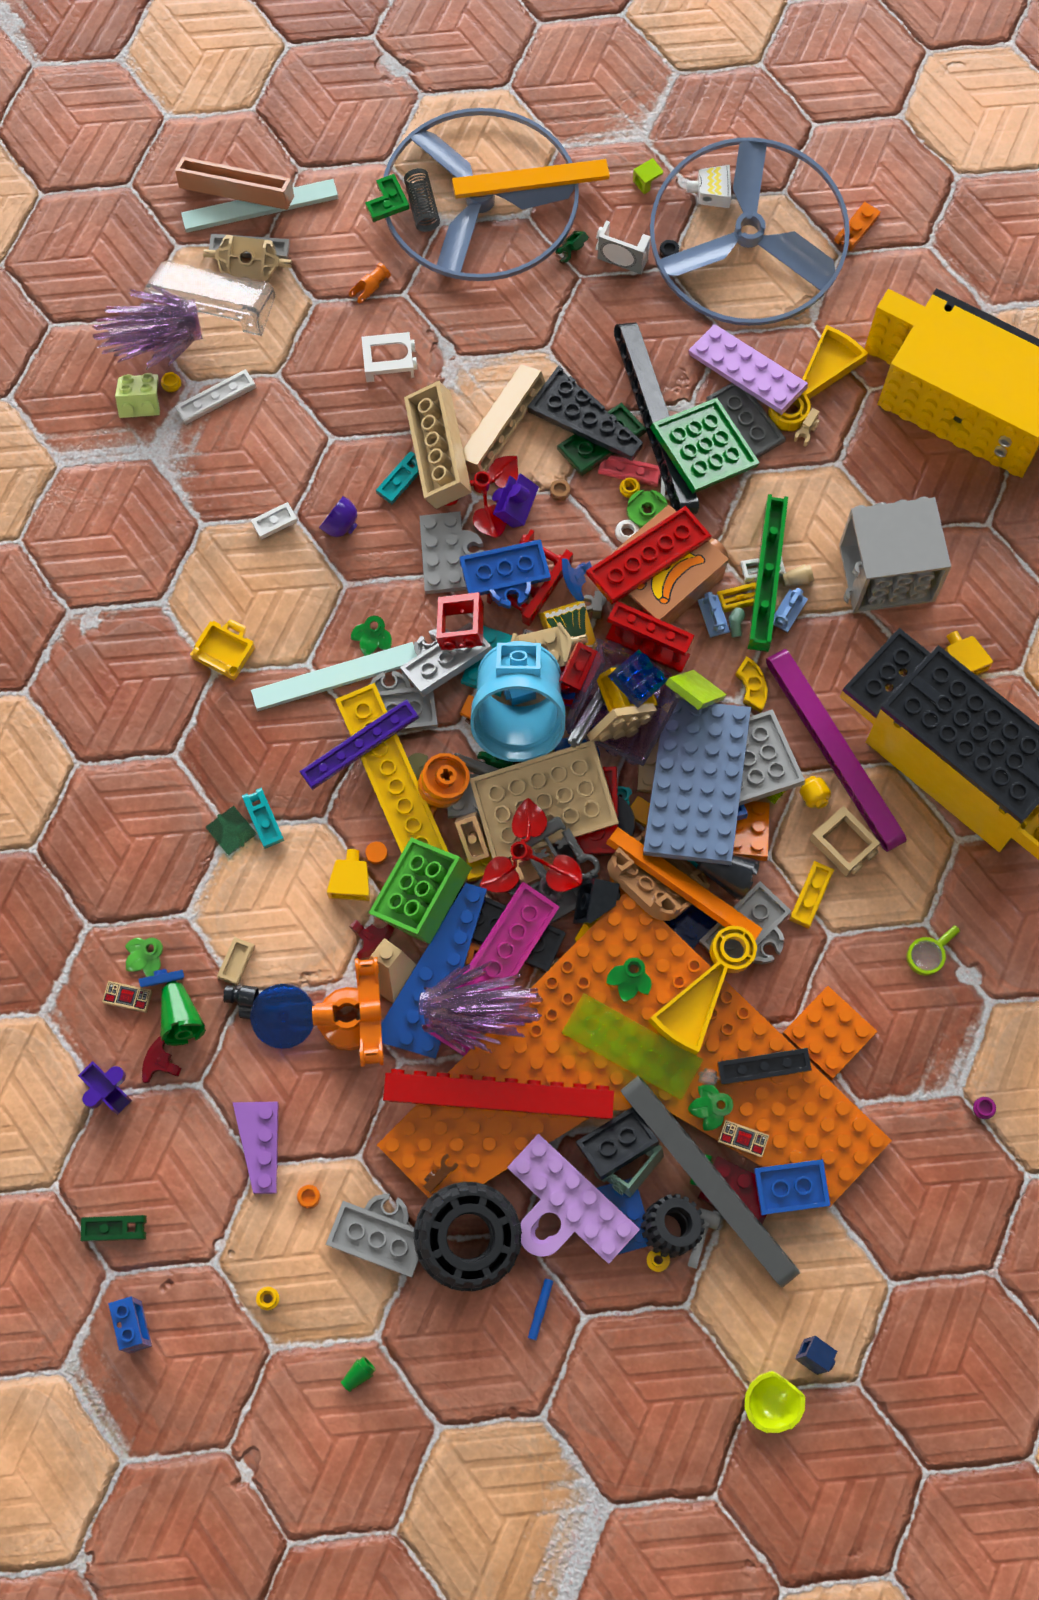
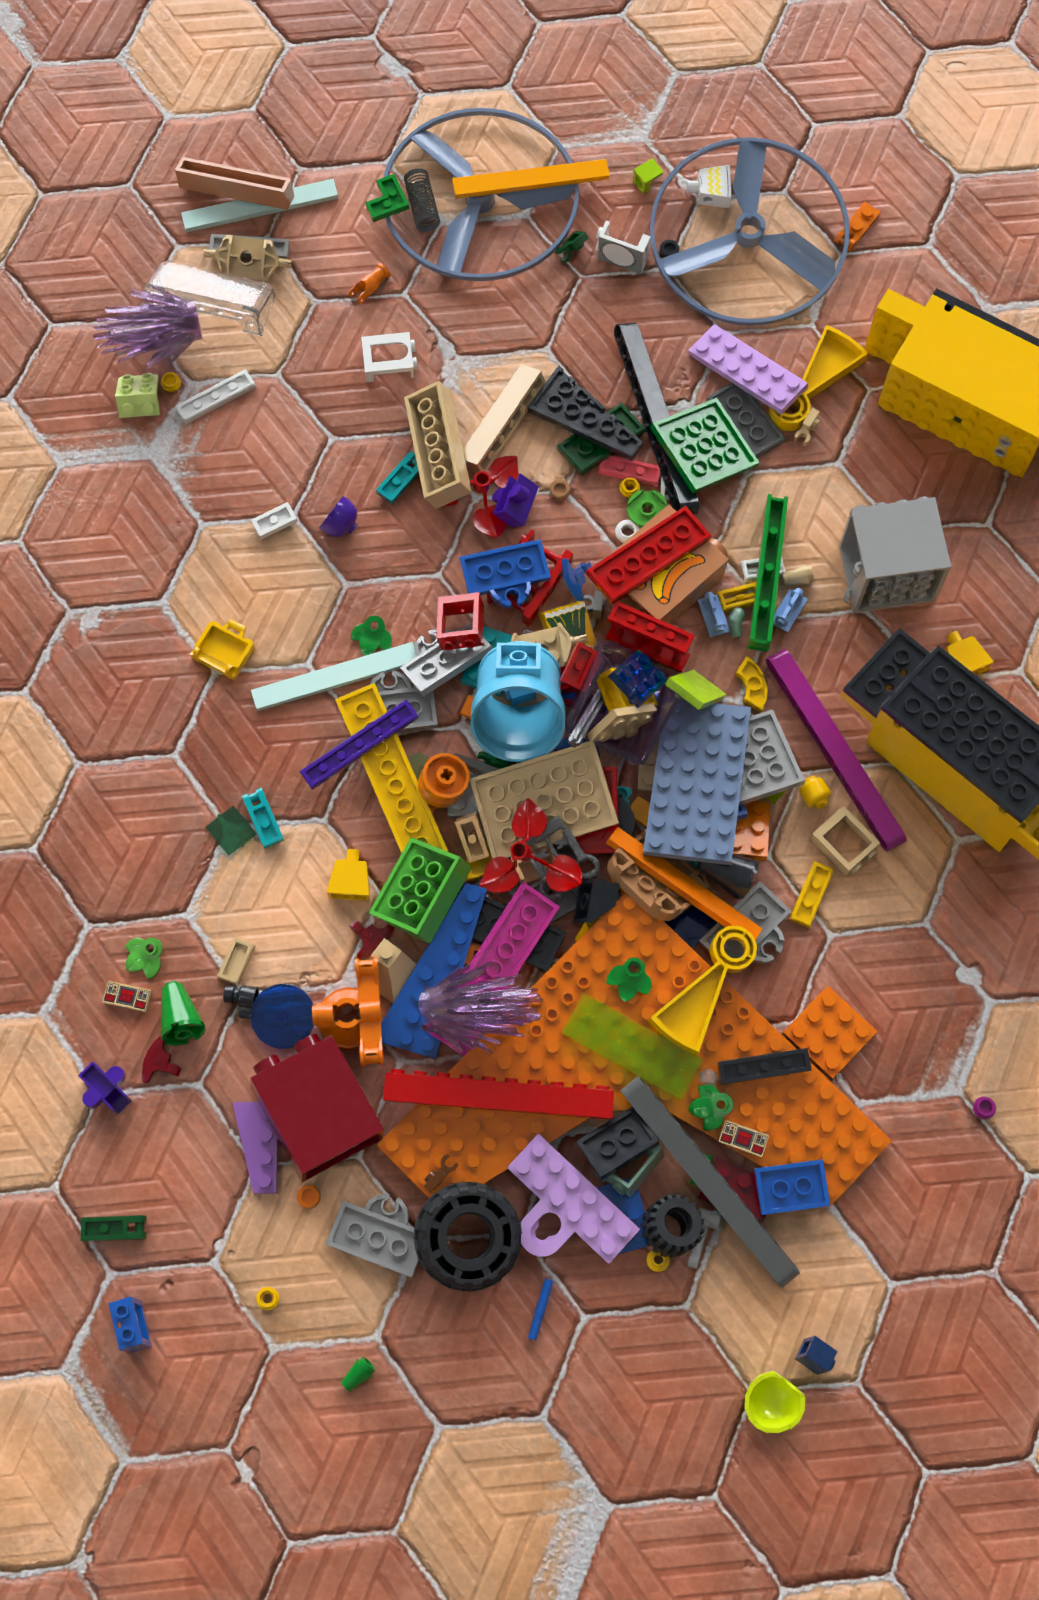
blue plate [138,969,184,988] -> none
orange tile [365,841,388,864] -> none
light grey plate [420,511,484,594] -> none
piece [906,925,960,976] -> none
none -> dark red brick [250,1034,384,1183]

